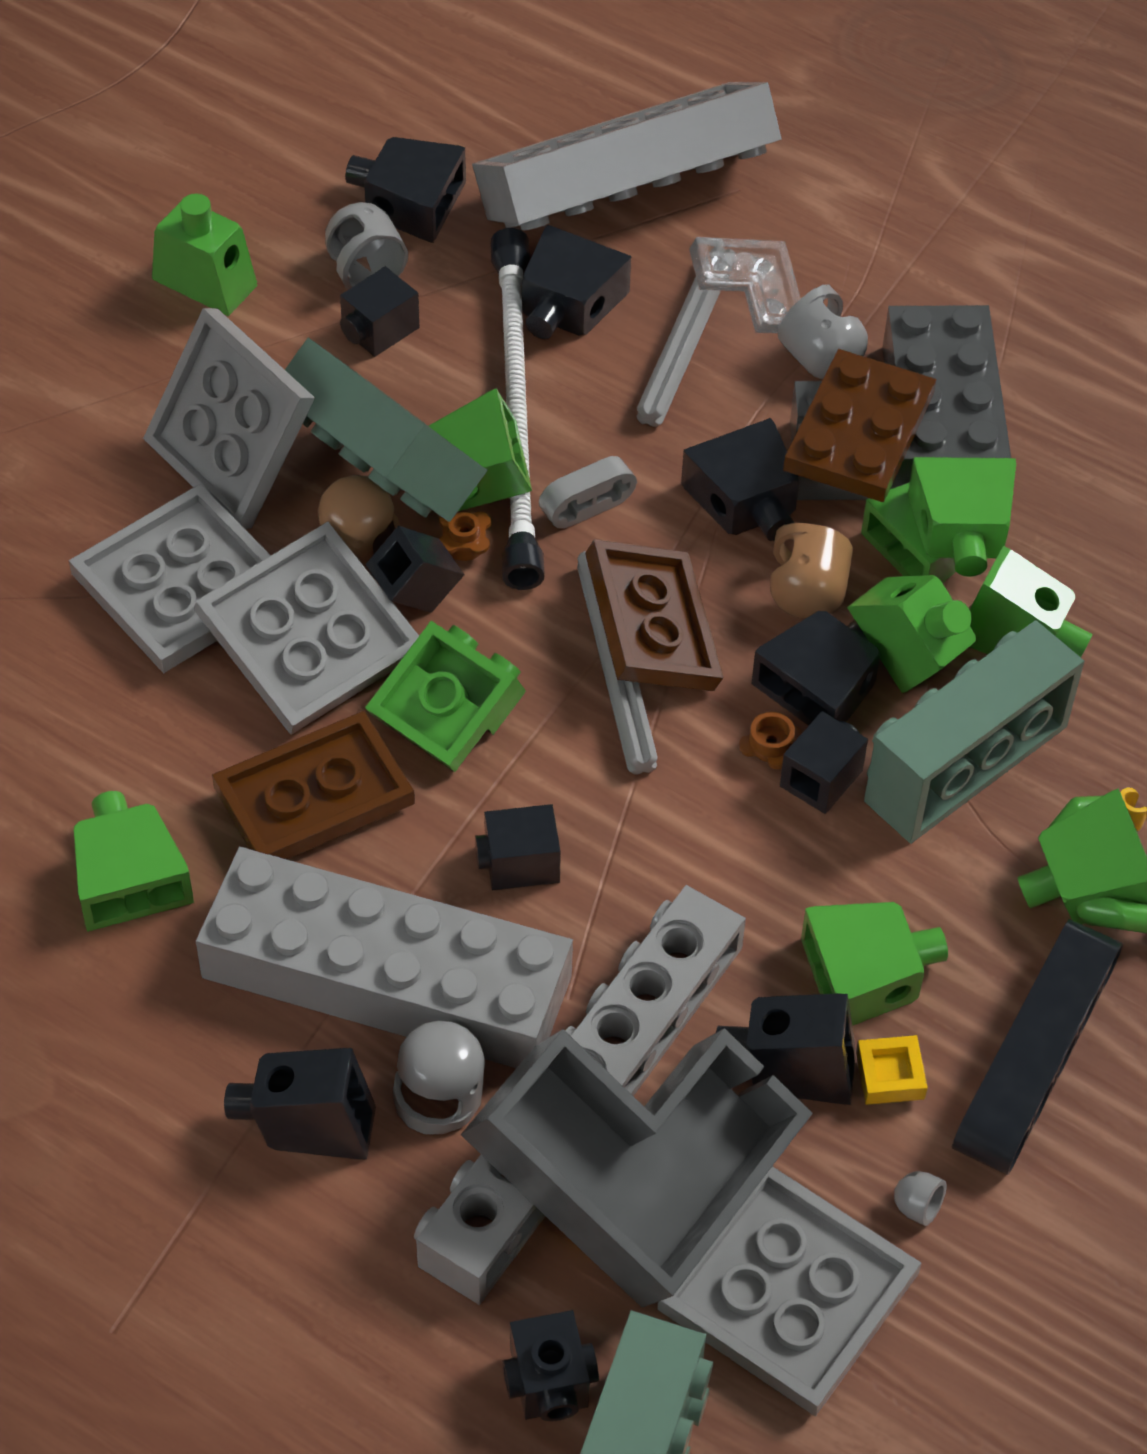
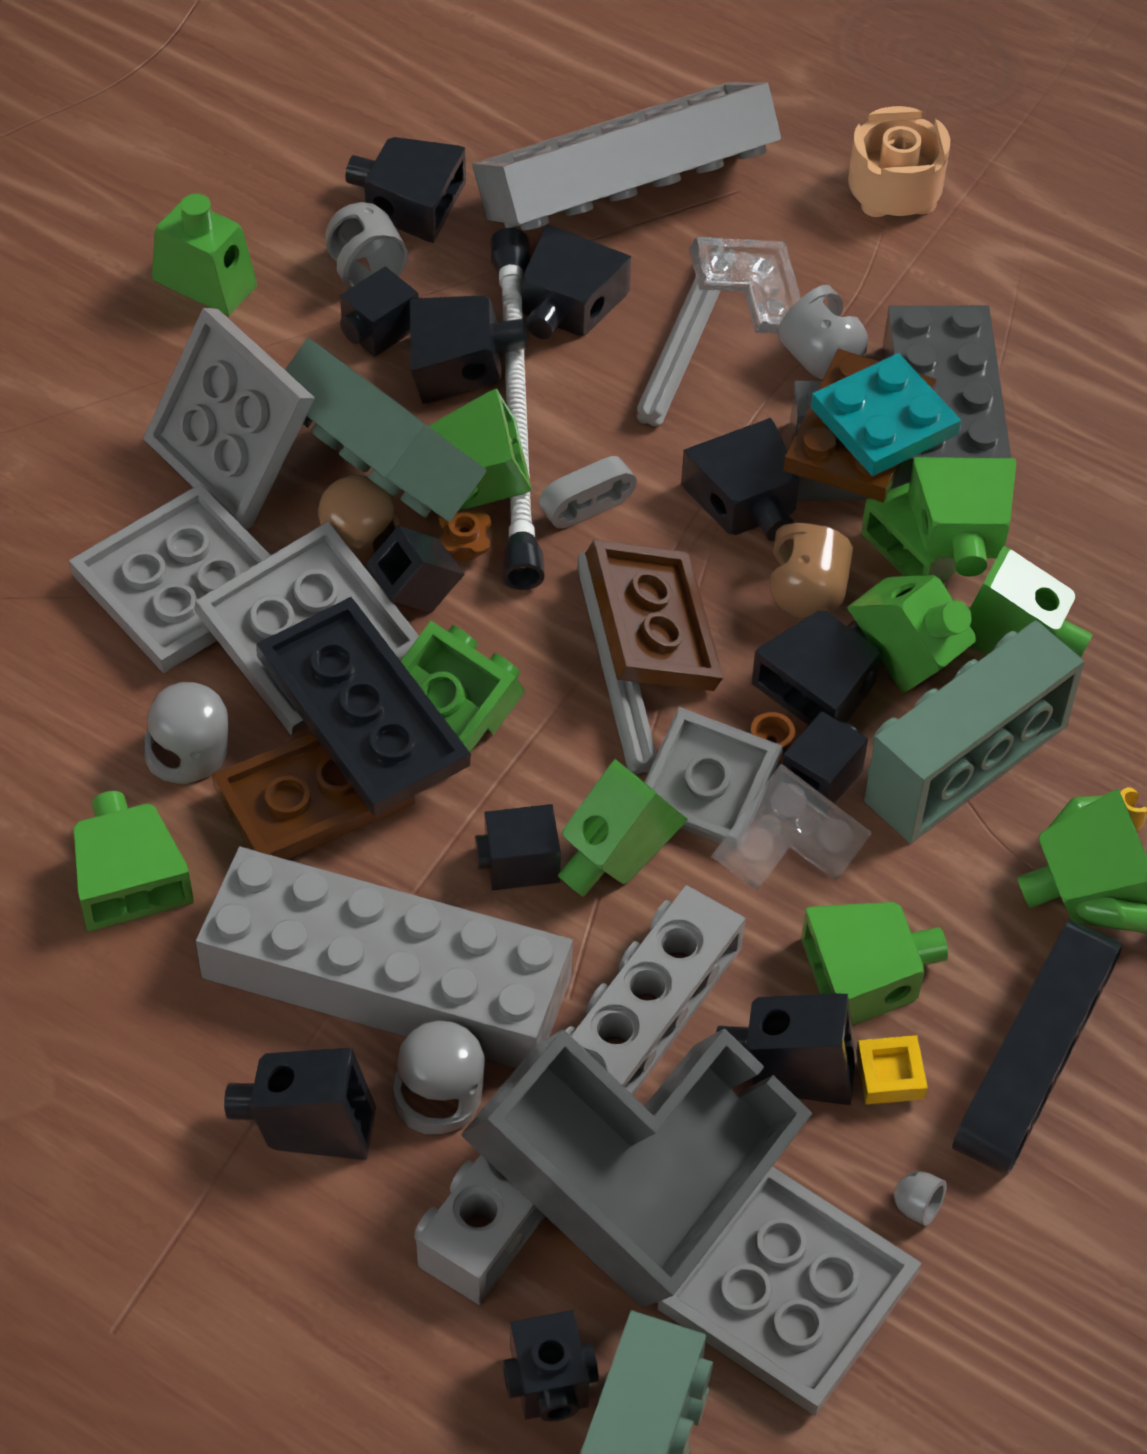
none -> light grey helmet [144,682,228,784]
none -> black plate [256,596,471,816]
none -> black torso [410,295,528,404]
none -> bright green torso [558,759,688,897]
none -> light grey plate [645,707,783,851]
none -> clear plate [712,764,872,891]
none -> teal plate [811,353,962,476]
none -> light nougat brick [848,106,950,217]

